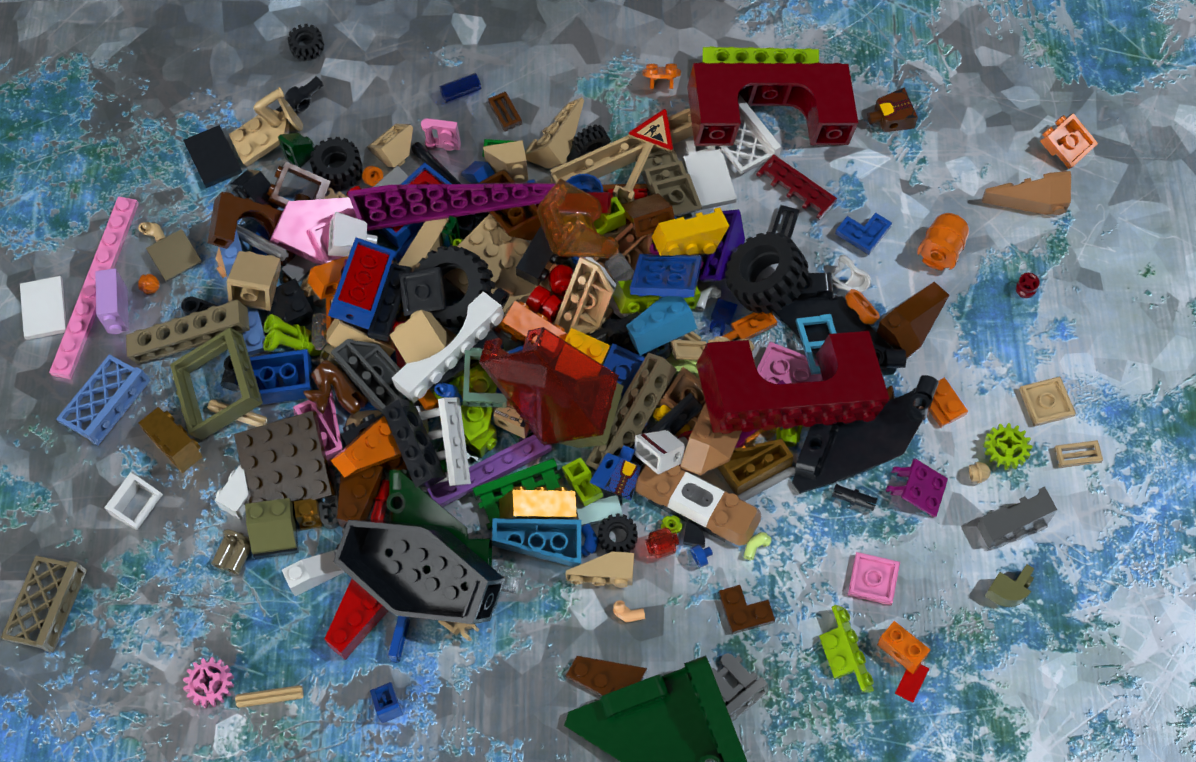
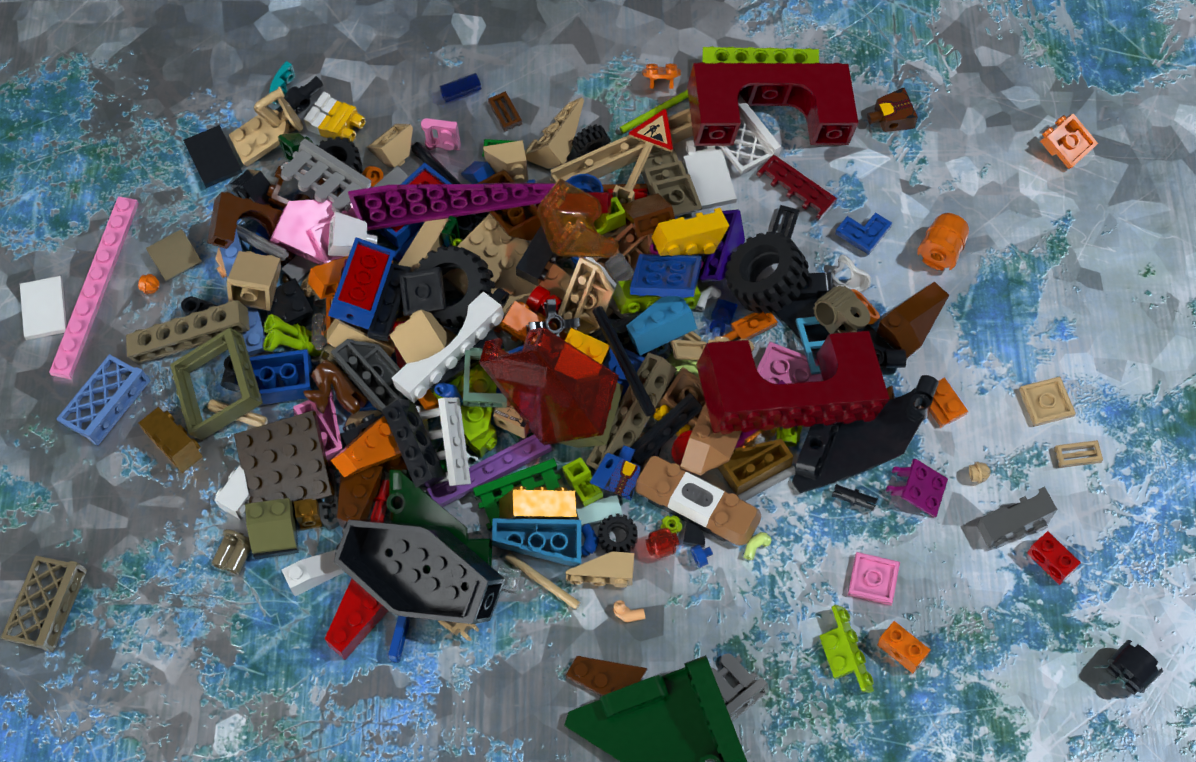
lavender brick [95,268,129,334] -> none
white tile [104,472,163,530] -> none
tan arm [138,222,166,242] -> none
bright pink gear [183,657,234,708] -> none
tan axle [235,685,304,708] -> none
black tyre [288,24,324,61] -> none
blue slope [370,682,403,723] -> none
red head [548,265,574,297] -> none
white torso [634,430,688,474] -> none
reddish brown plate [719,585,775,635] -> none
red sticker [895,664,929,703] -> none
medium nougat wedge [982,171,1071,215] -> none
lime gear [983,423,1032,470] -> none
olive brick [985,564,1034,607] -> none
dark red wheel [1016,272,1040,298] -> none
none -> teal slope [269,61,296,105]
none -> light grey fence [280,139,372,213]
none -> yellow hips [304,92,366,142]
none -> tan bar [505,552,581,610]
none -> black pin [526,299,580,353]
none -> black axle [592,306,656,417]
none -> lime piece [619,60,719,134]
none -> dark tan piece [813,285,870,334]
none -> red brick [1027,531,1081,585]
none -> black brick [1106,640,1163,695]

